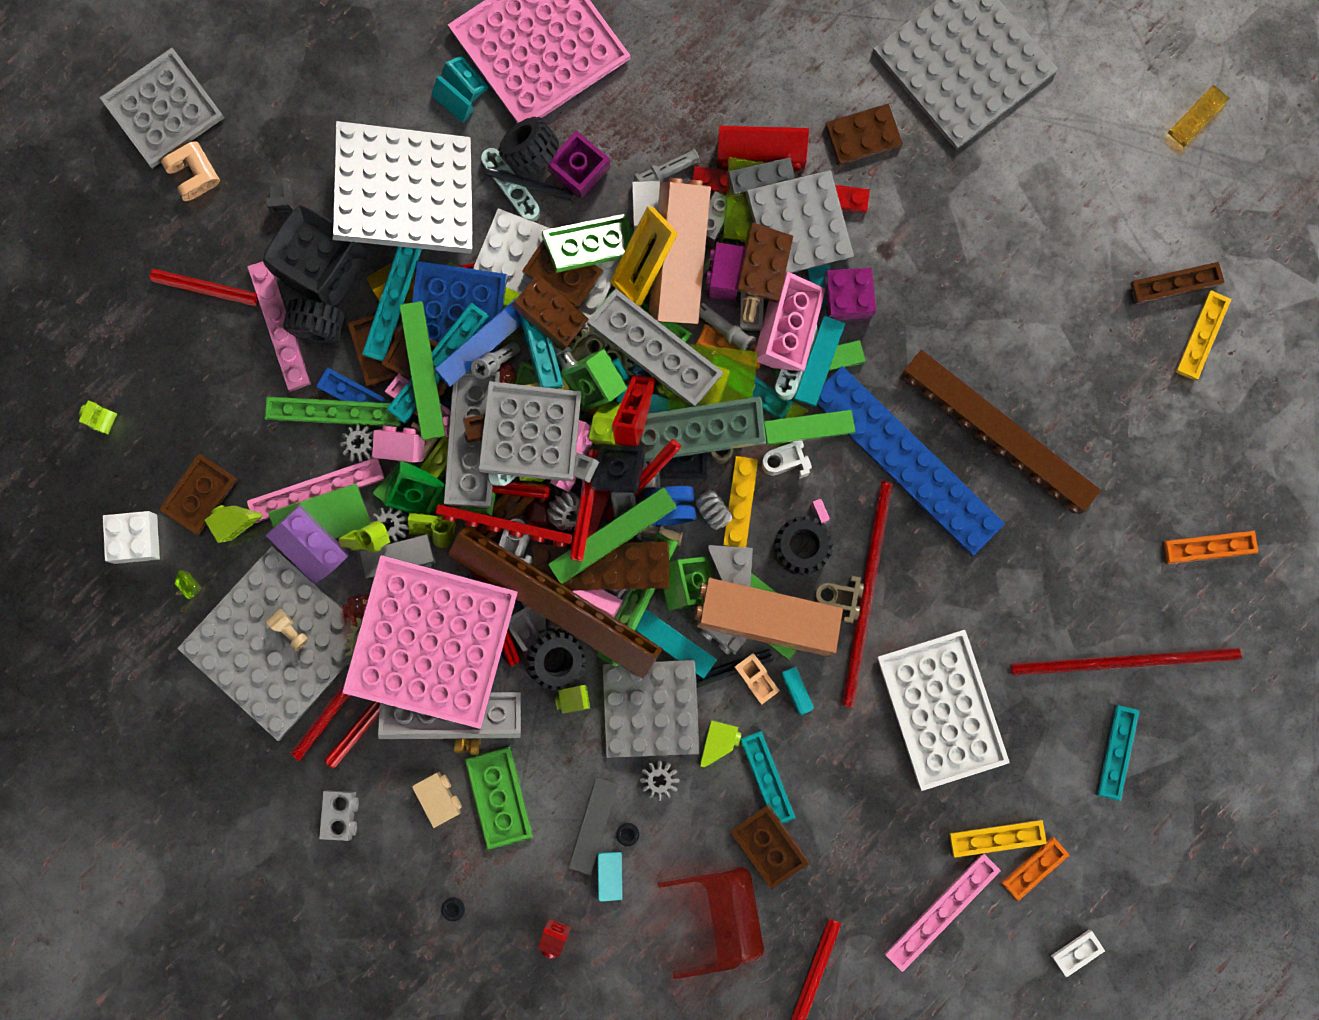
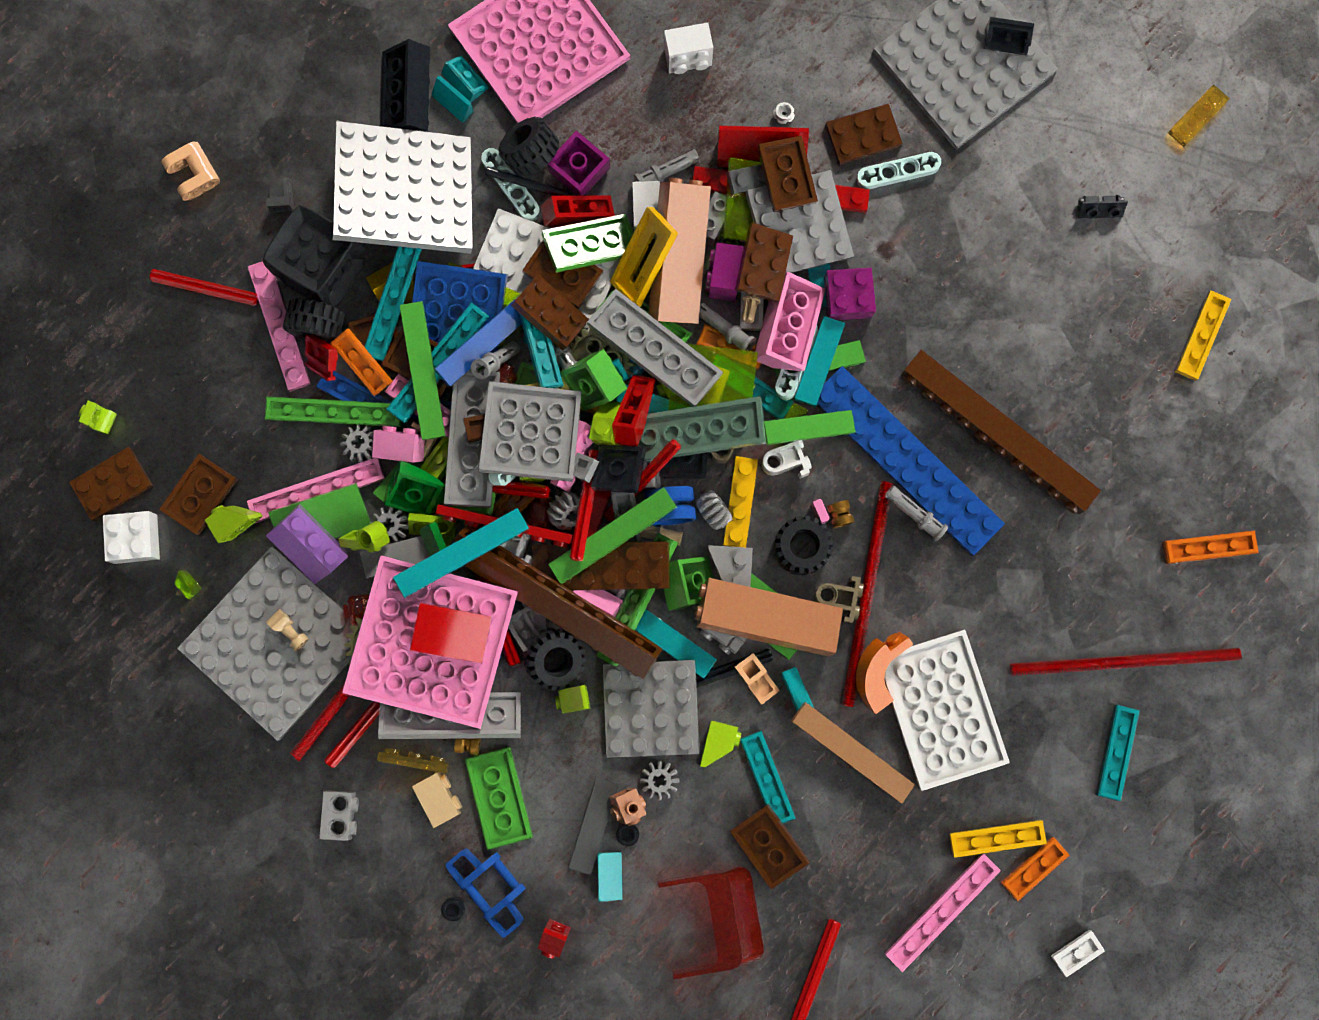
light grey plate [100,48,225,168] -> none
reddish brown plate [1130,262,1225,304] -> none
none -> reddish brown plate [69,447,153,521]
none -> red plate [304,334,338,381]
none -> orange tile [330,328,393,397]
none -> clear yellow plate [377,748,450,773]
none -> black slope [380,39,430,132]
none -> teal tile [393,508,529,598]
none -> slope [410,603,492,663]
none -> green tile [419,522,446,557]
none -> blue bar [446,848,526,938]
none -> red slope [541,195,615,227]
none -> nougat brick [609,787,647,826]
none -> white brick [664,23,713,74]
none -> reddish brown plate [757,136,818,212]
none -> white plate [773,102,795,124]
none -> medium nougat tile [791,702,915,803]
none -> pearl gold wheel [827,500,855,528]
none -> light aqua beam [856,152,941,189]
none -> arch [856,631,913,714]
none -> light grey pin [884,485,948,542]
none -> black hinge [983,17,1034,55]
none -> black hinge [1078,195,1128,219]

